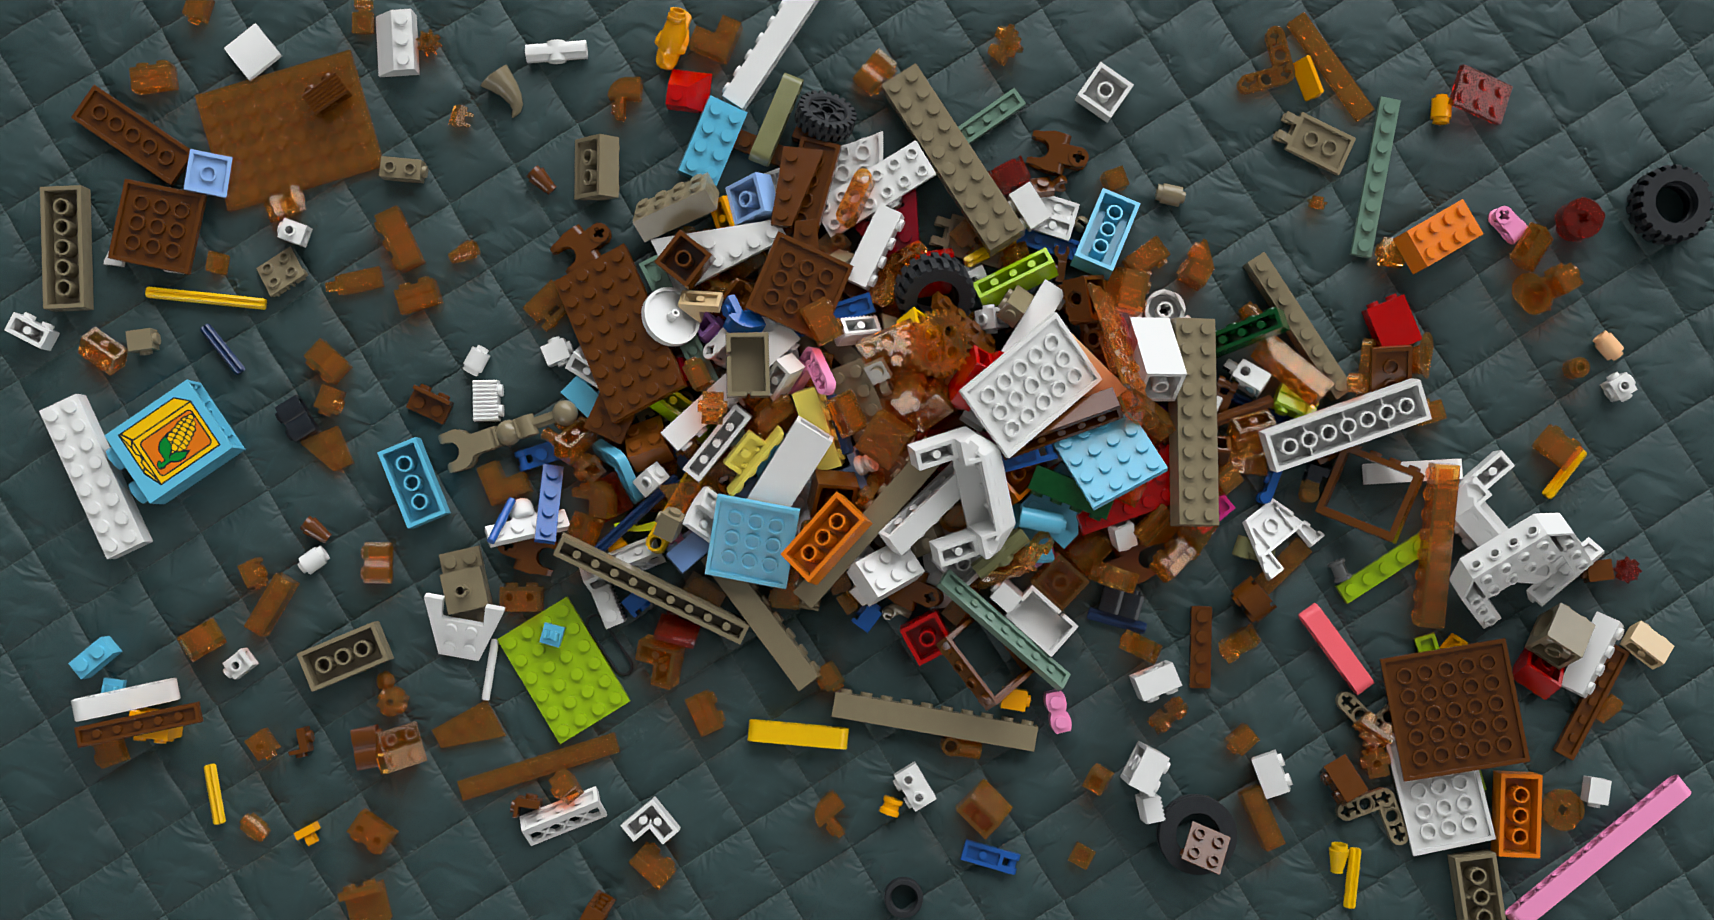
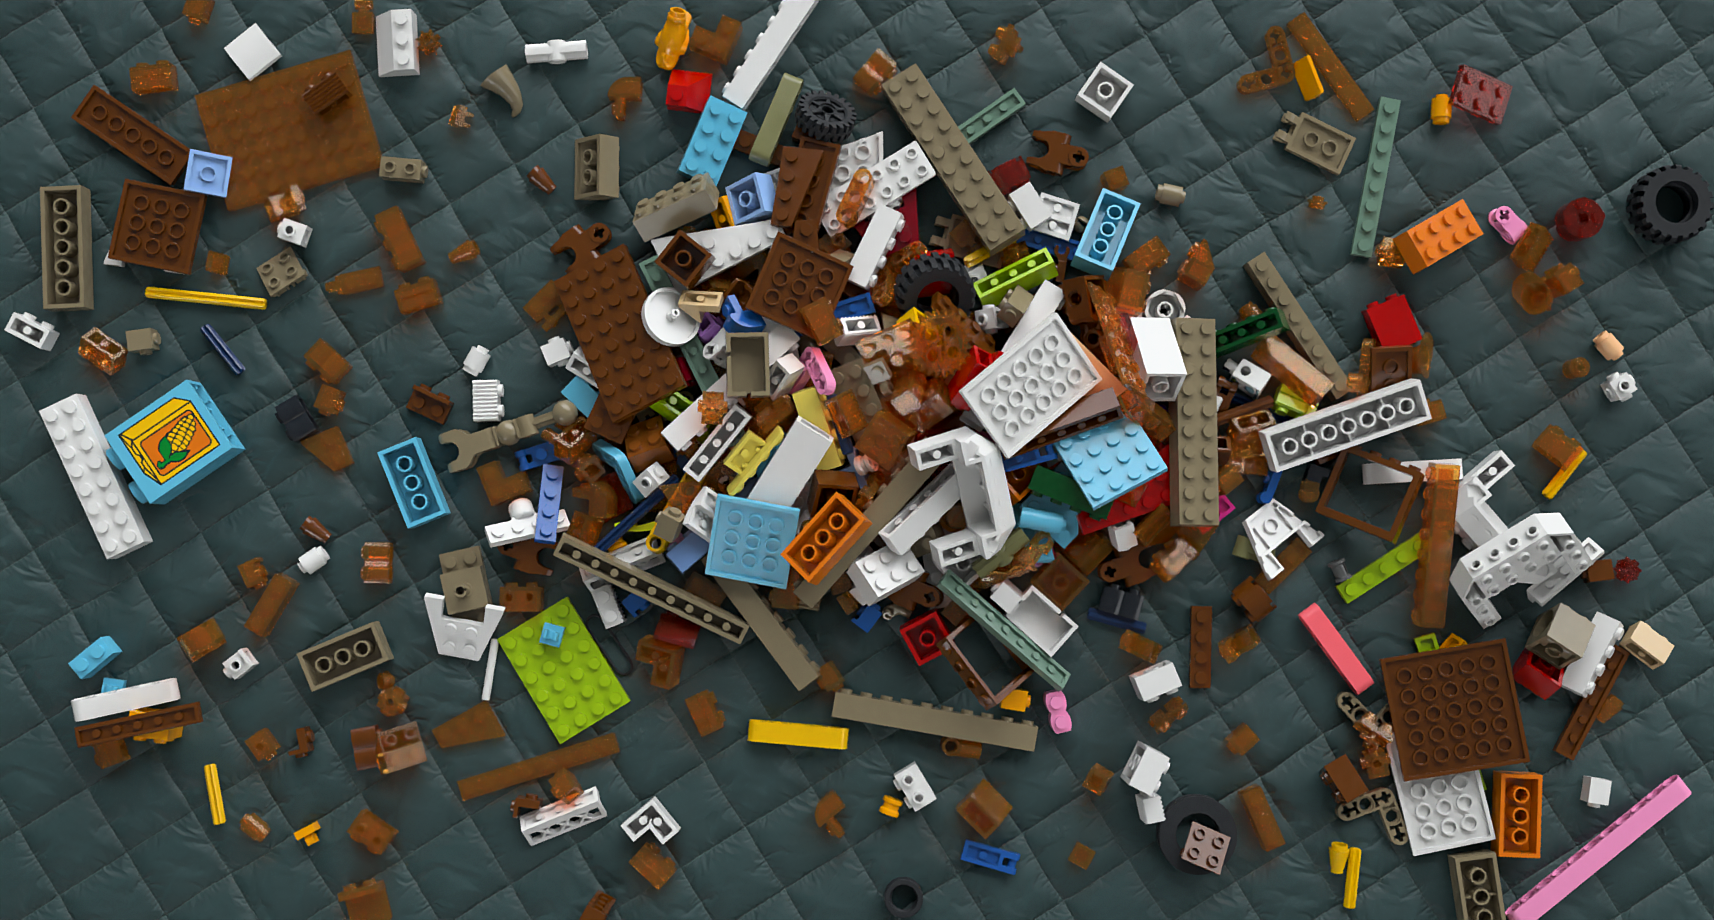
blue piece [487,497,516,544] -> none
clear orange brick [682,356,716,392] -> none
reddish brown plate [1029,175,1067,198] -> none
clear orange brick [1088,559,1140,594] -> none
white brick [1252,749,1293,799] -> none
clear orange plate [1542,788,1585,831] -> none

